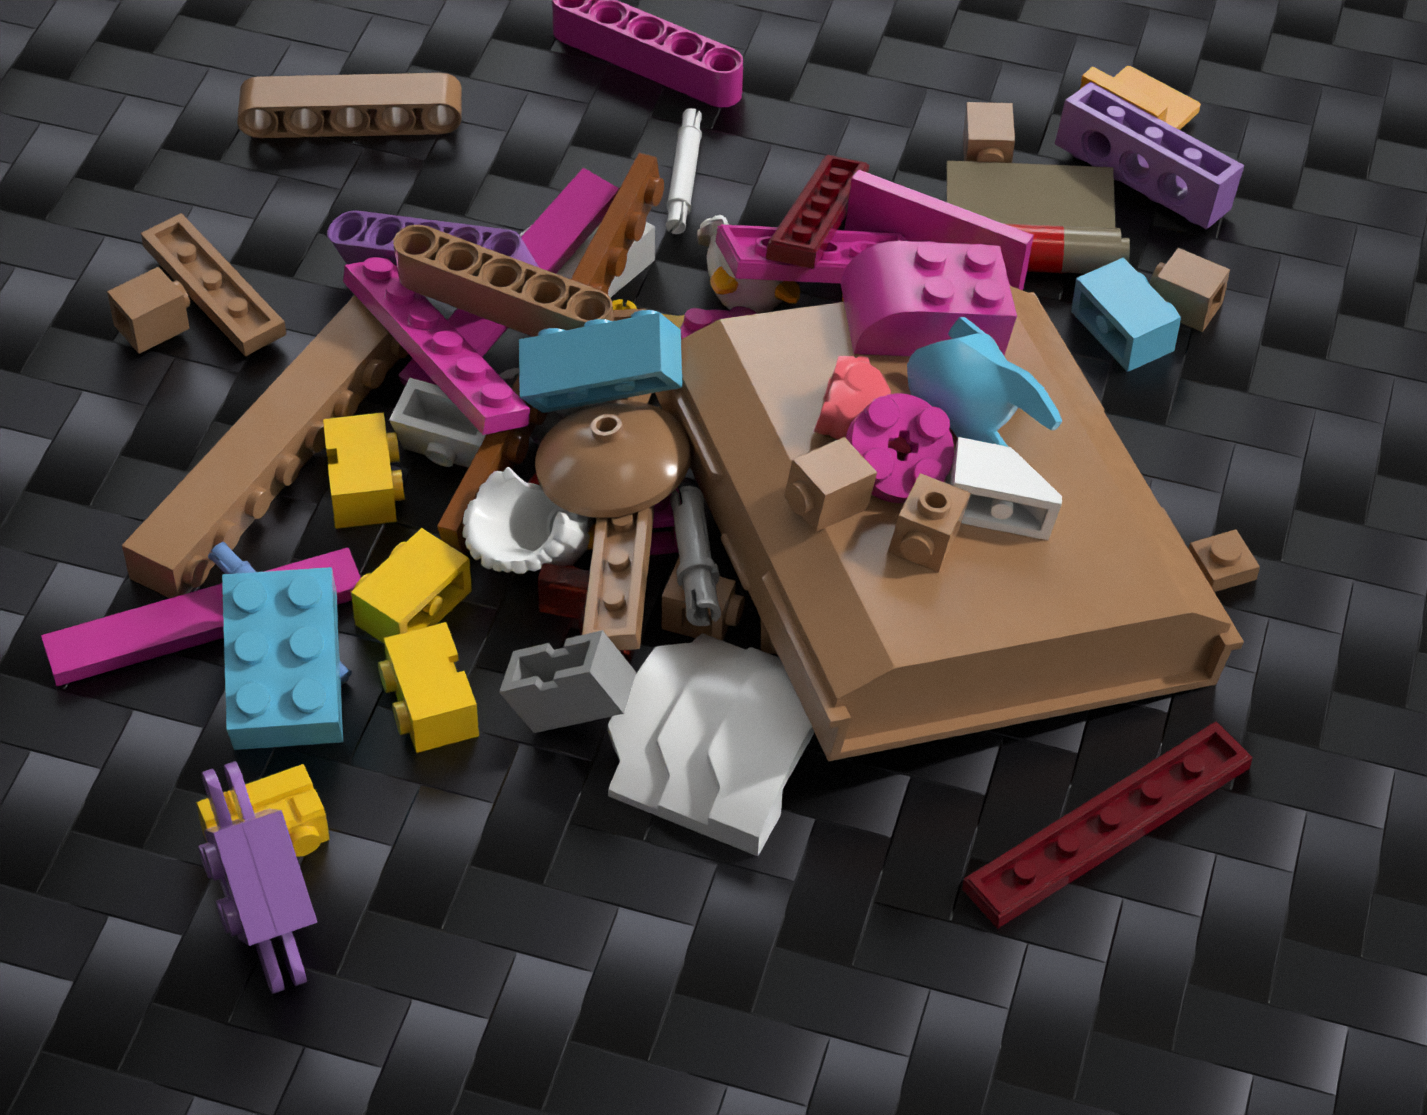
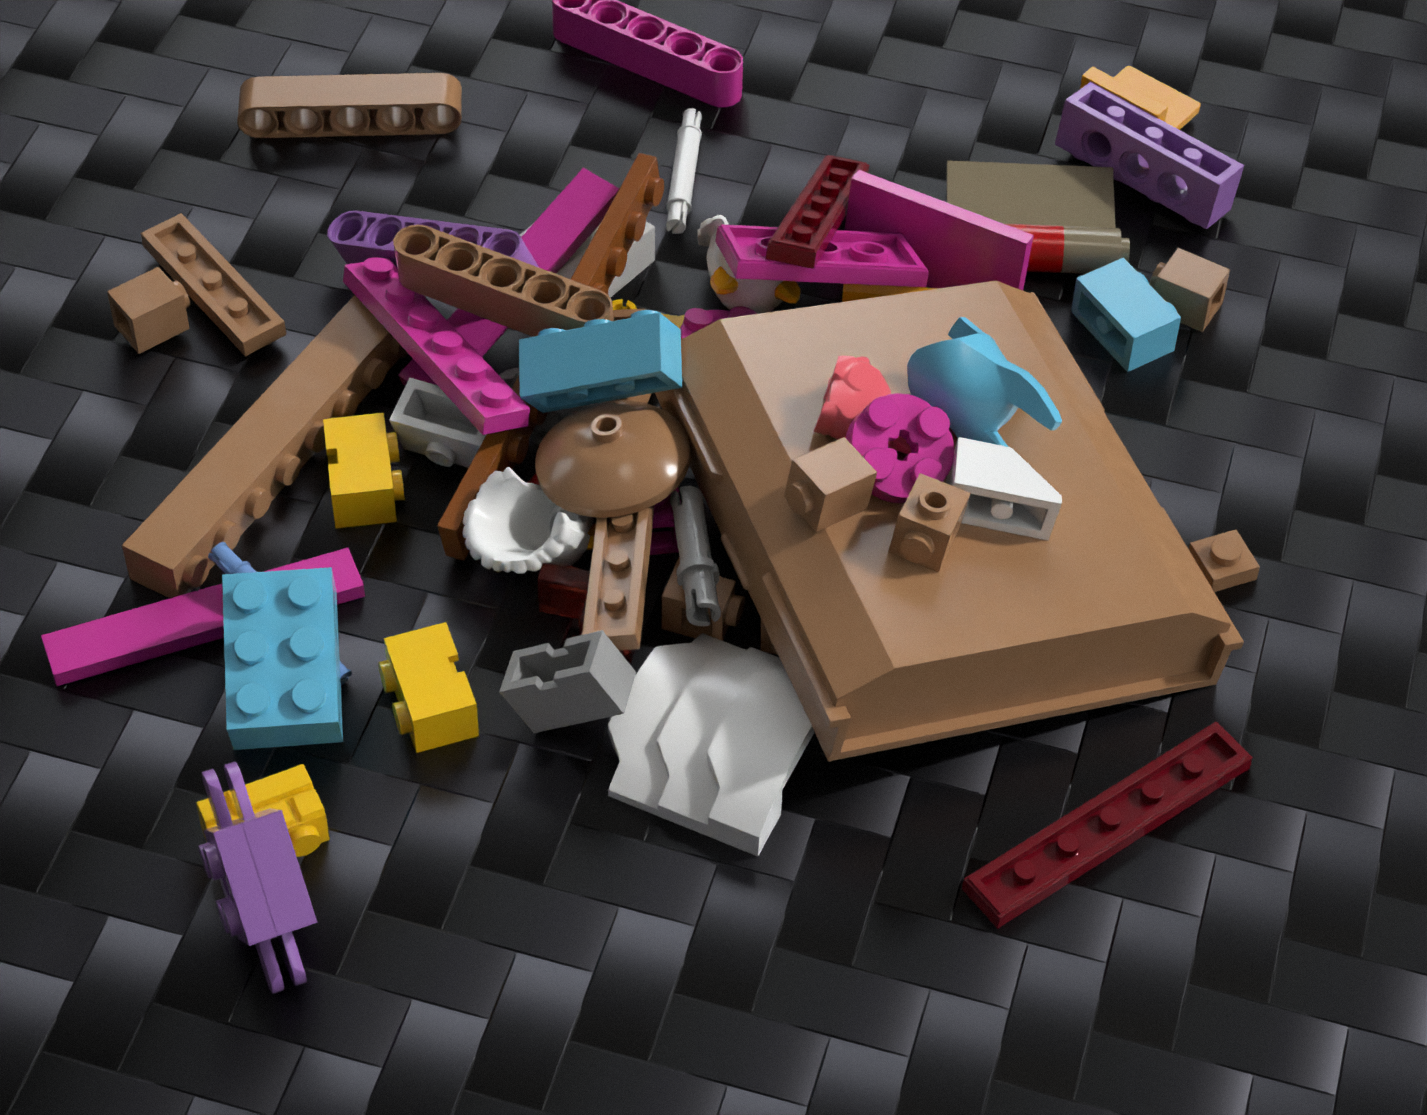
yellow brick [351,528,472,643] -> none
dark pink brick [841,241,1017,356] -> none
brick [963,102,1015,163] -> none

